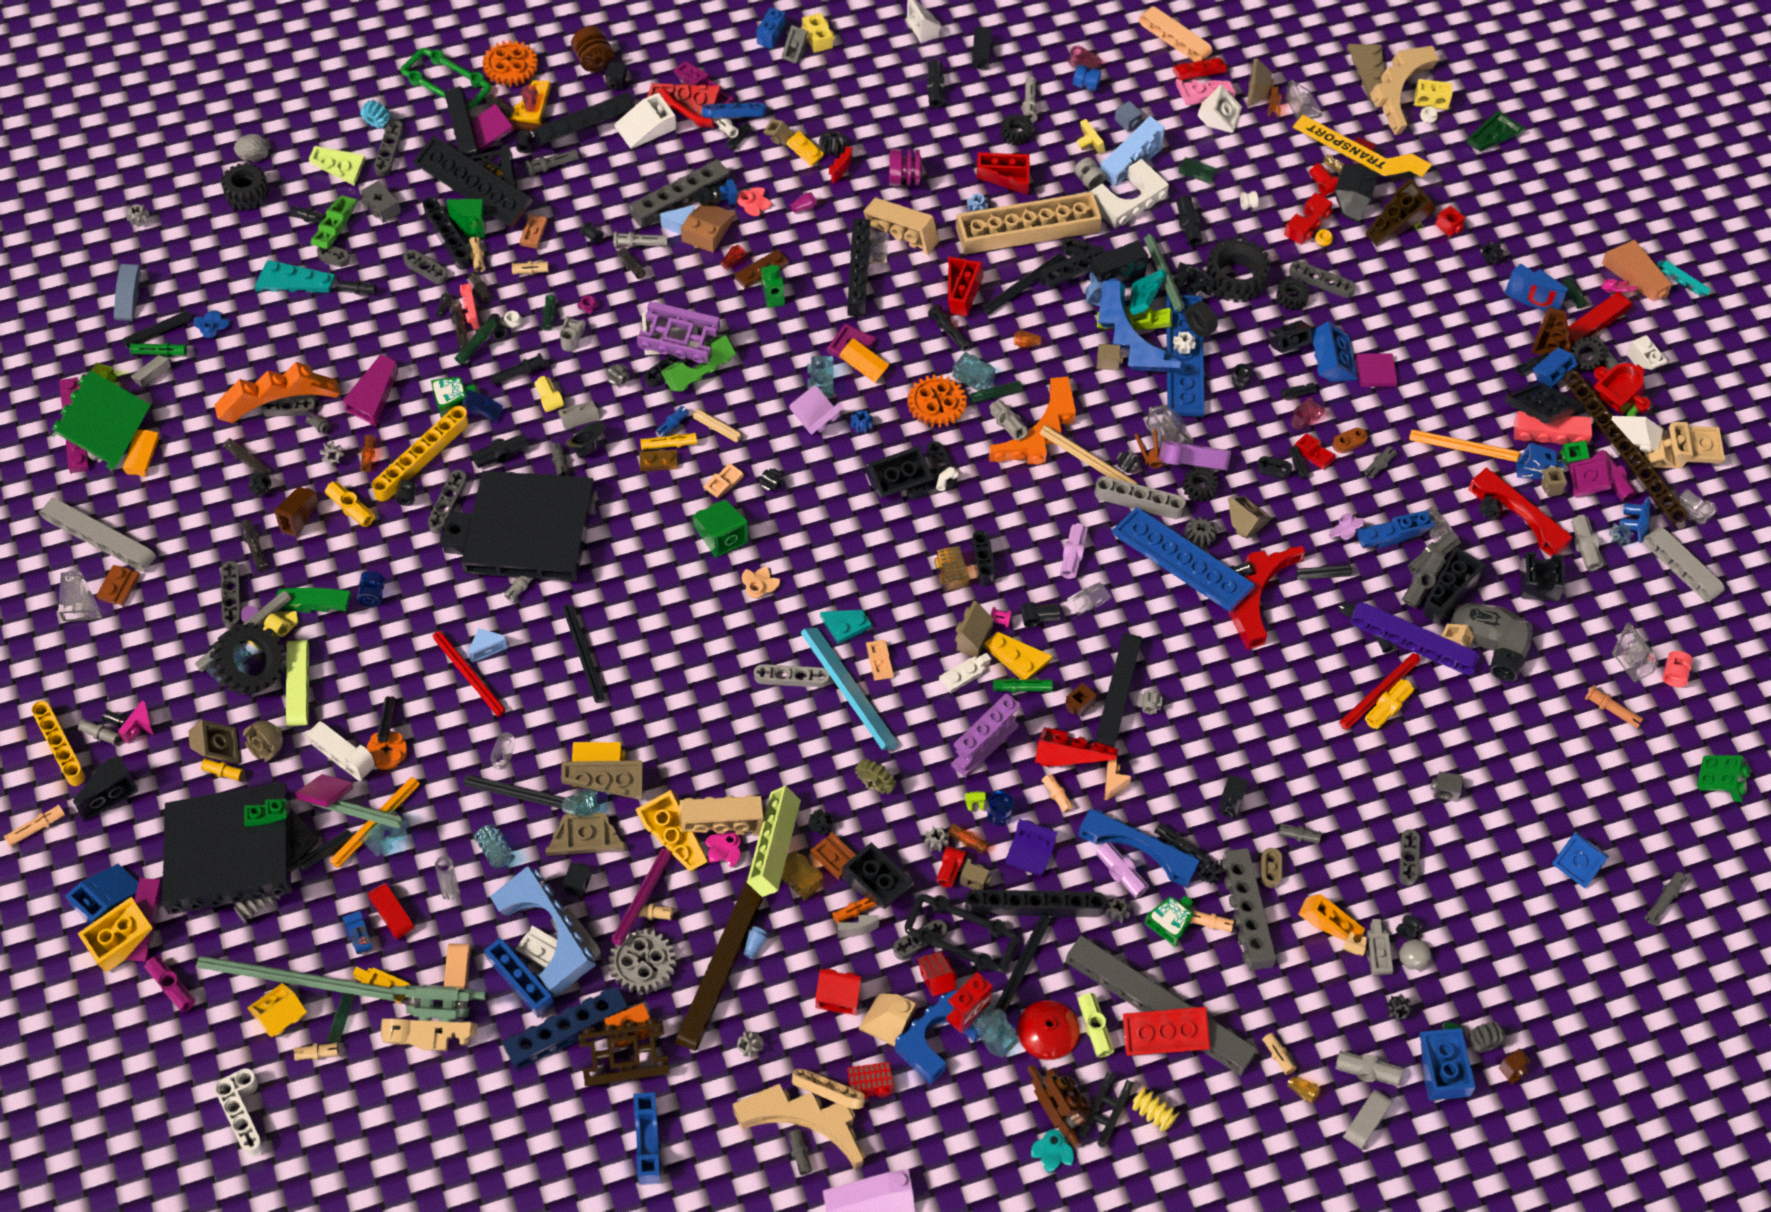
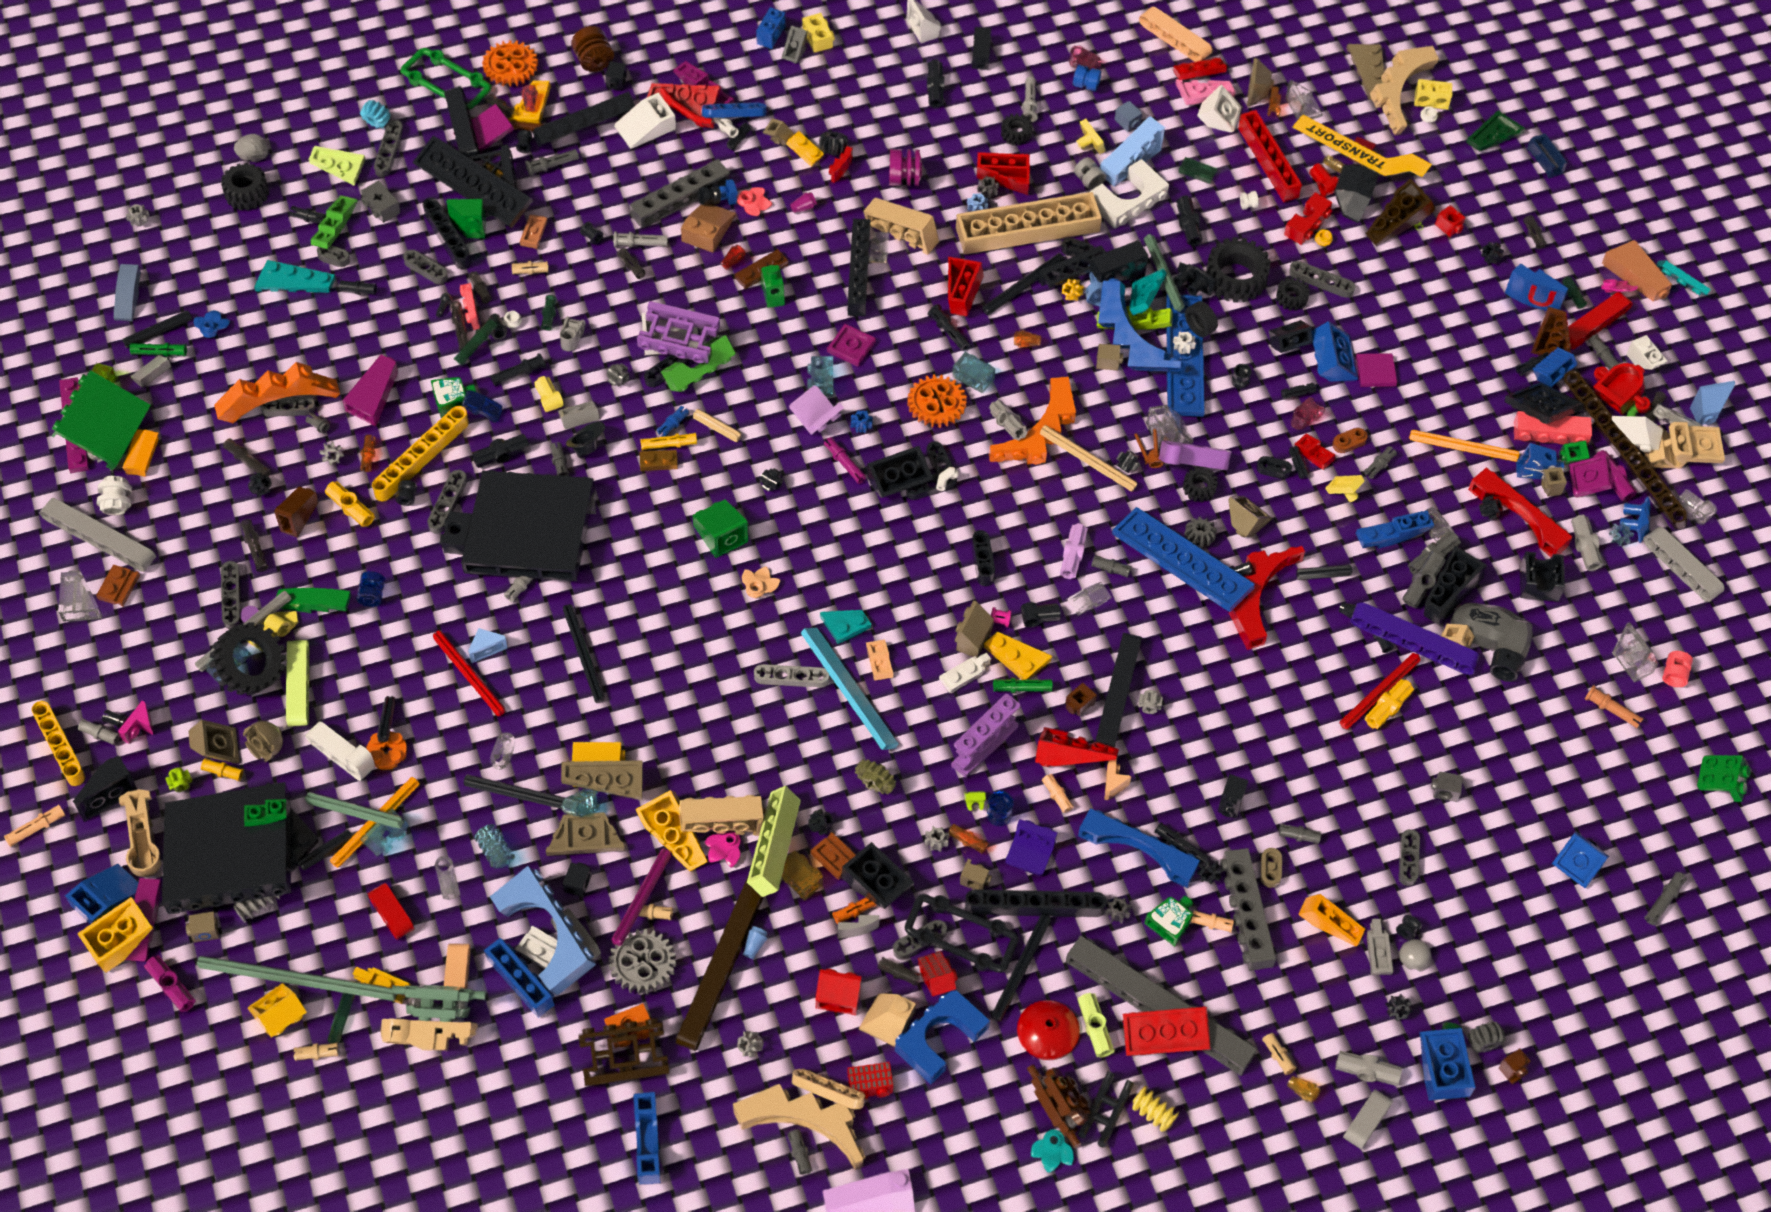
white beam [215,1069,264,1158] -> none
magenta tile [295,774,354,808] -> none
blue leg [342,911,373,955] -> none
tan pin [469,237,485,272] -> none
dark blue brick [502,986,628,1072] -> none
magenta plate [577,295,599,314] -> none
light blue slope [660,205,695,235] -> none
light nougat slope [704,463,744,499] -> none
light orange piece [839,338,889,384] -> none
clear yellow brick [934,546,969,592] -> none
red piece [936,846,967,888] -> none
red panel [946,972,993,1034] -> none
clear green axle [970,380,1023,403] -> none
clear light blue brick [972,1006,1019,1058] -> none
light grey beam [1095,476,1186,519] -> none
lavender piece [1096,842,1149,898] -> none
lavender plate [1329,513,1364,540] -> none
tan tile [1342,932,1367,956] -> none
black tyre [1570,337,1604,370] -> none
none -> white piece [97,476,132,516]
none -> tan piece [119,789,162,878]
none -> lime gear [165,767,193,792]
none -> dark tan brick [186,911,219,943]
none -> magenta pin [824,437,867,484]
none -> clear smoke pin [877,957,920,986]
none -> flat silver gear [977,176,999,199]
none -> yellow gear [1062,279,1084,301]
none -> dark grey pin [1091,555,1131,578]
none -> red brick [1238,110,1302,203]
none -> light yellow tile [1325,475,1365,502]
none -> clear smoke pin [1523,215,1547,249]
none -> dark blue window [1527,133,1567,179]
none -> clear smoke pin [1644,391,1667,422]
none -> light grey hinge [1653,403,1702,426]
none -> medium blue slope [1690,381,1736,425]

